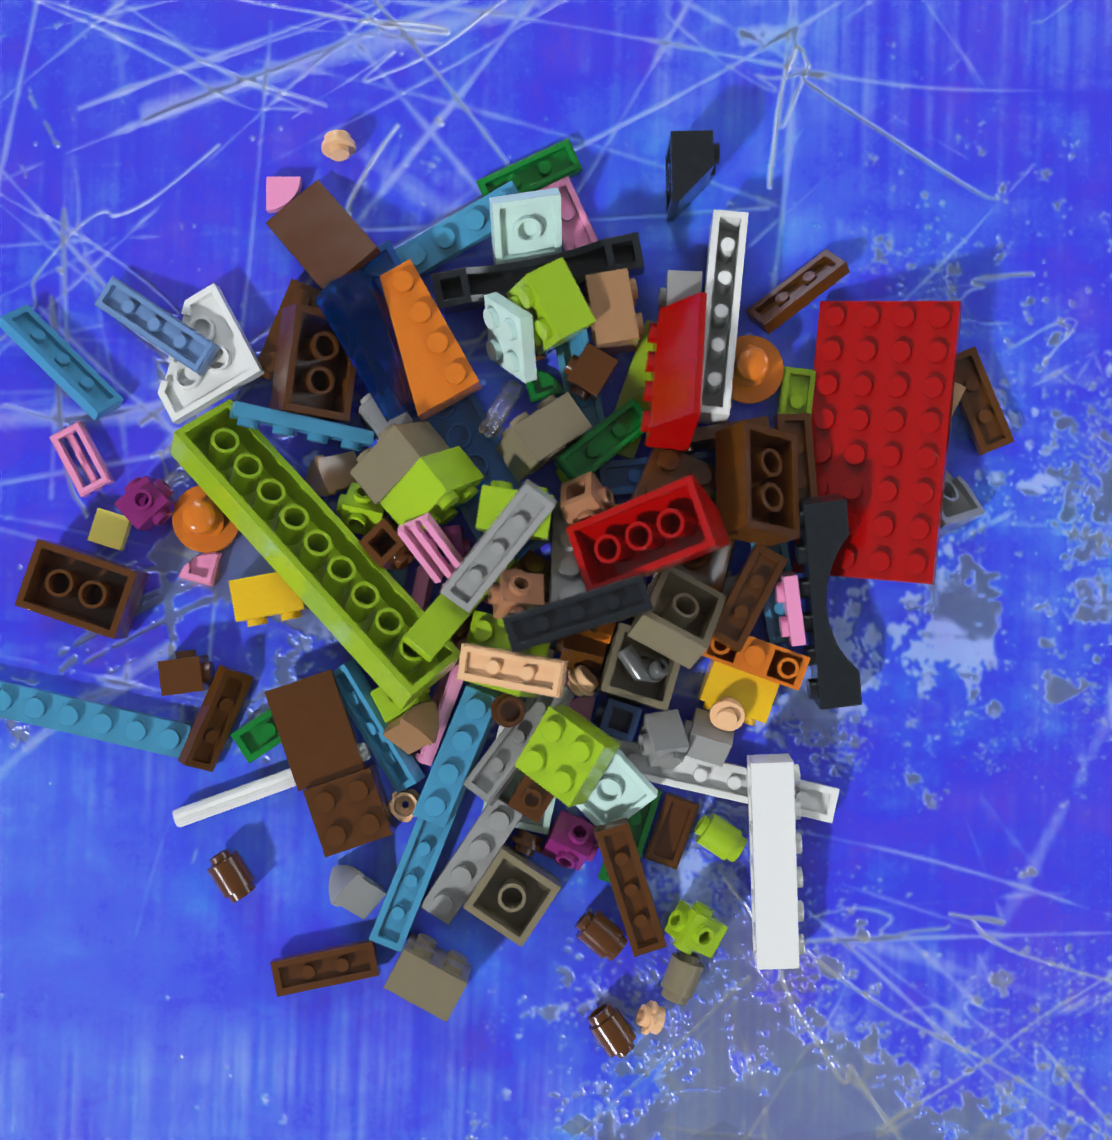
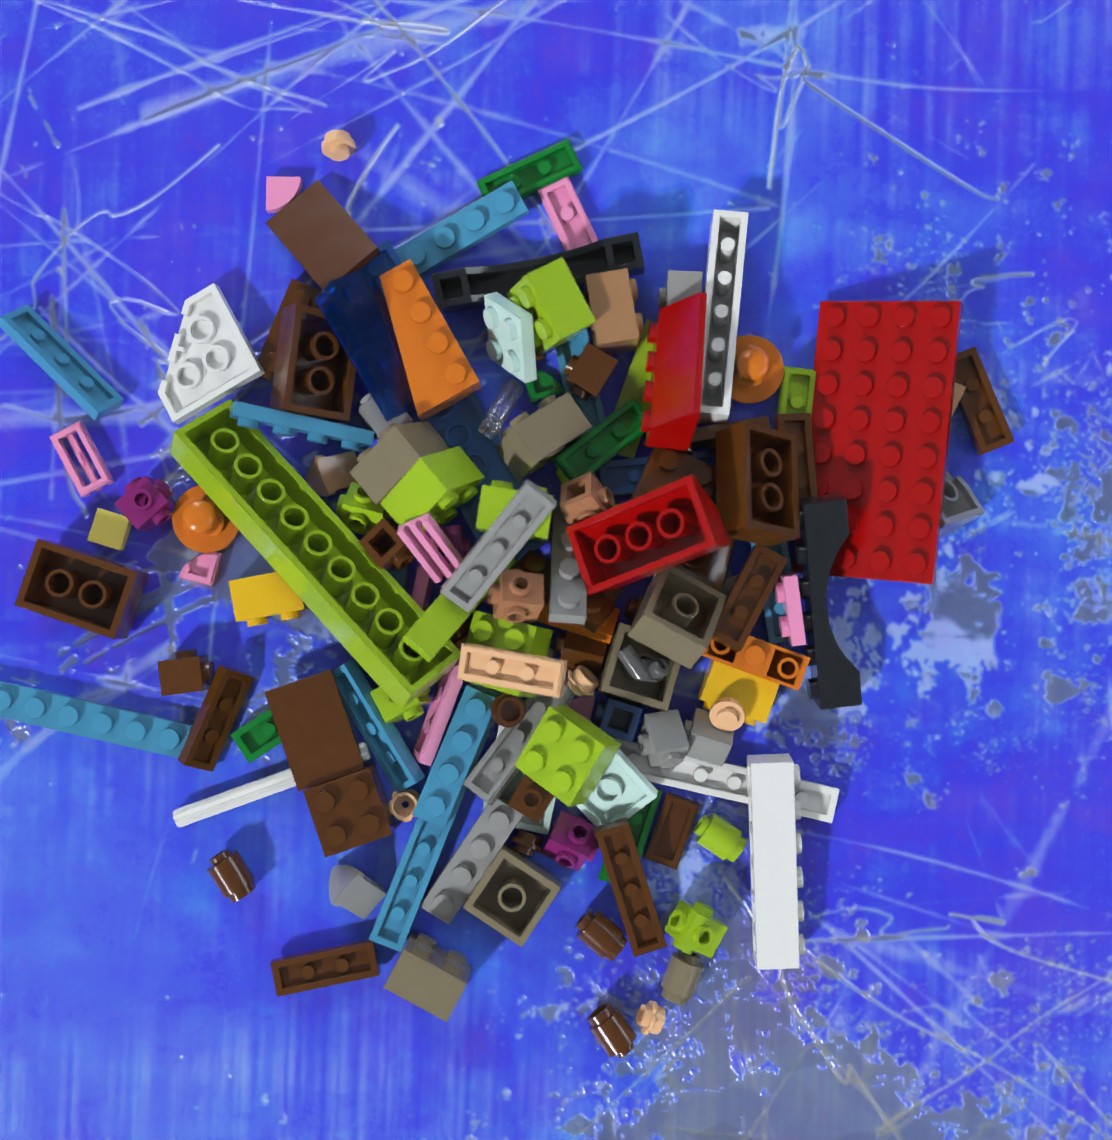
medium blue tile [94,276,221,376] -> none
medium nougat tile [382,701,439,755] -> none
light aqua plate [489,188,562,265] -> none
black tile [502,574,654,653] -> none
black slope [665,130,720,221] -> none
reddish brown plate [746,249,850,335] -> none

